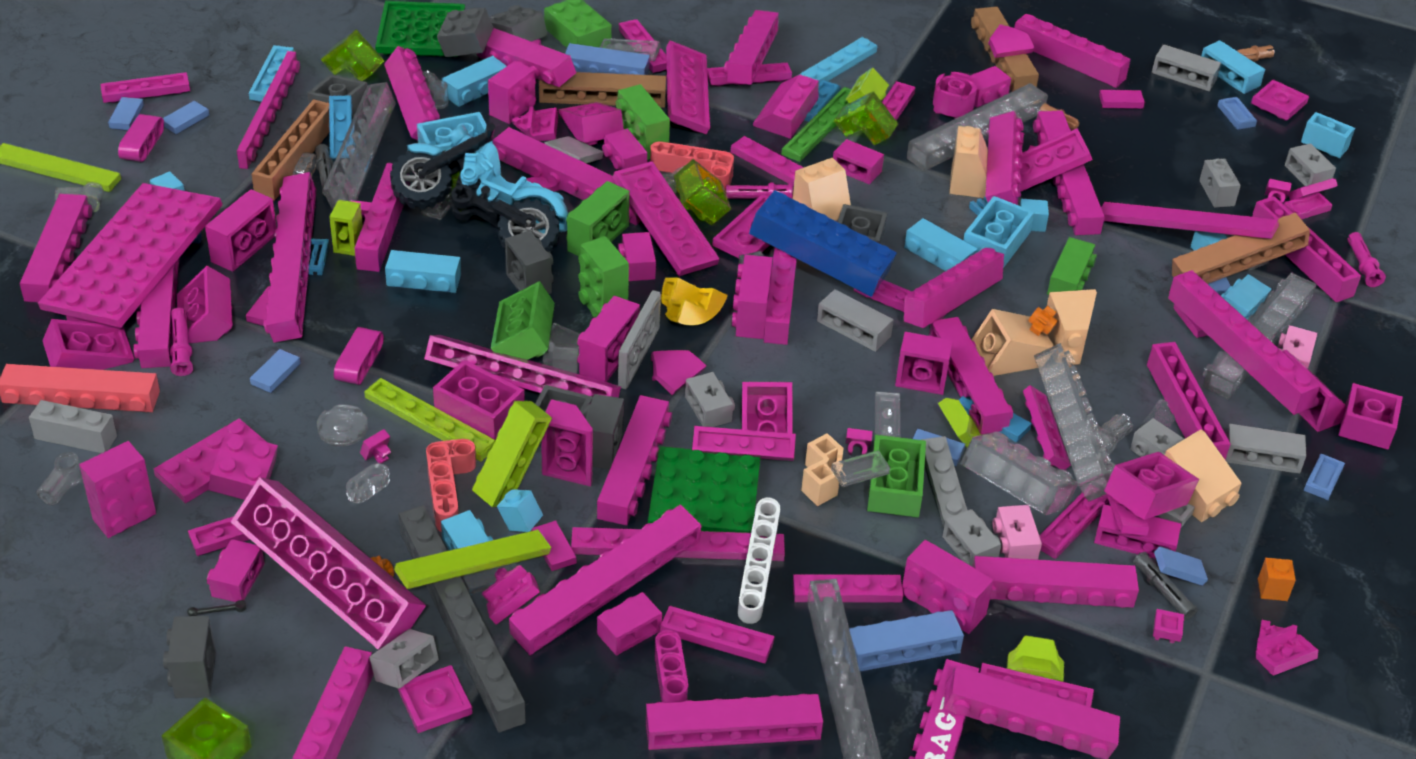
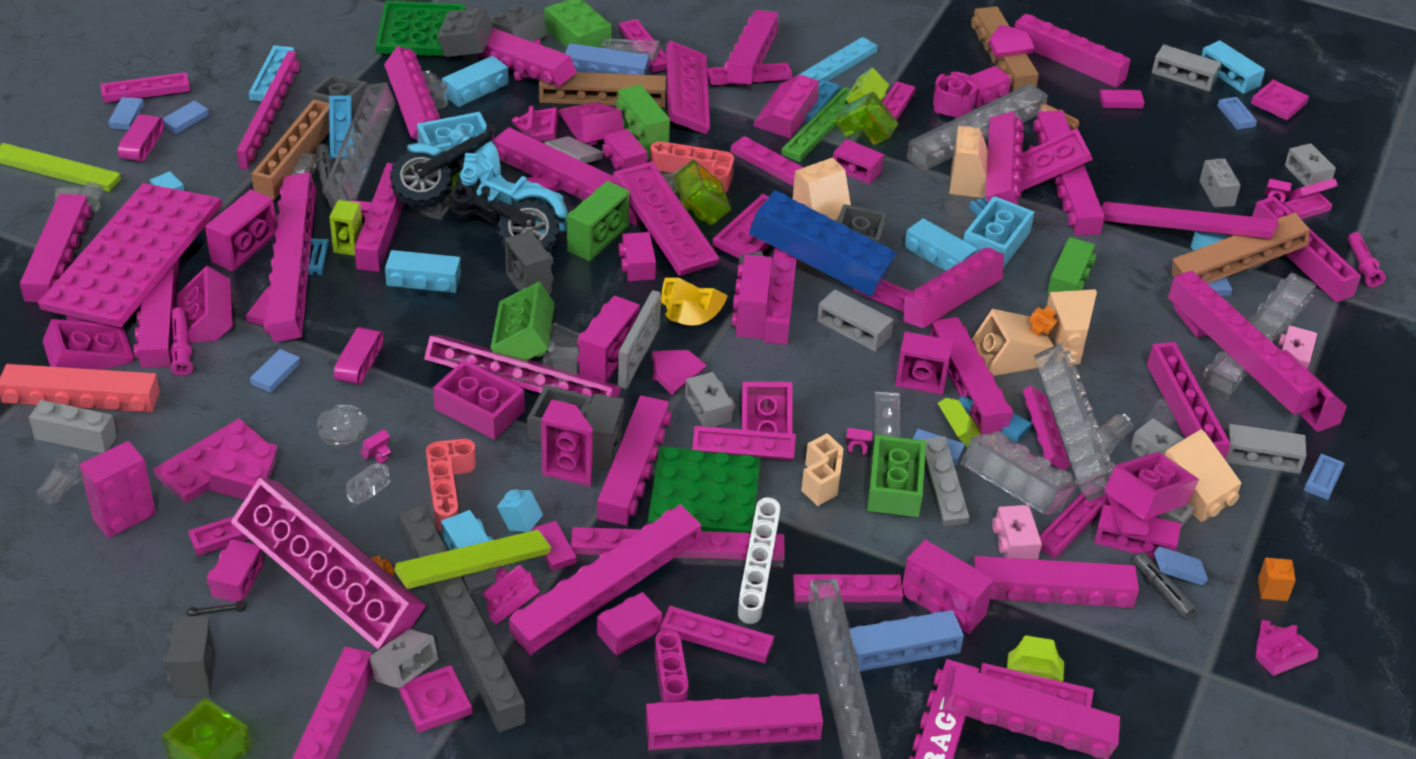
clear neon green brick [320,29,384,81] -> none
lime tile [364,378,496,462] -> none
lime brick [472,401,552,507] -> none
dark pink brick [488,61,536,124] -> none
bright green brick [578,236,629,317] -> none
dark pink pin [726,182,793,199] -> none
clear tile [831,450,890,487] -> none
light grey brick [942,509,1002,566] -> none
medium azure brick [1020,199,1049,232] -> none
dark pink tile [1153,609,1184,643] -> none
medium azure brick [1221,274,1272,320] -> none
nougat axle [1237,45,1274,62] -> none
medium azure brick [1301,112,1355,158] -> none
dark pink brick [1339,383,1403,449] -> none

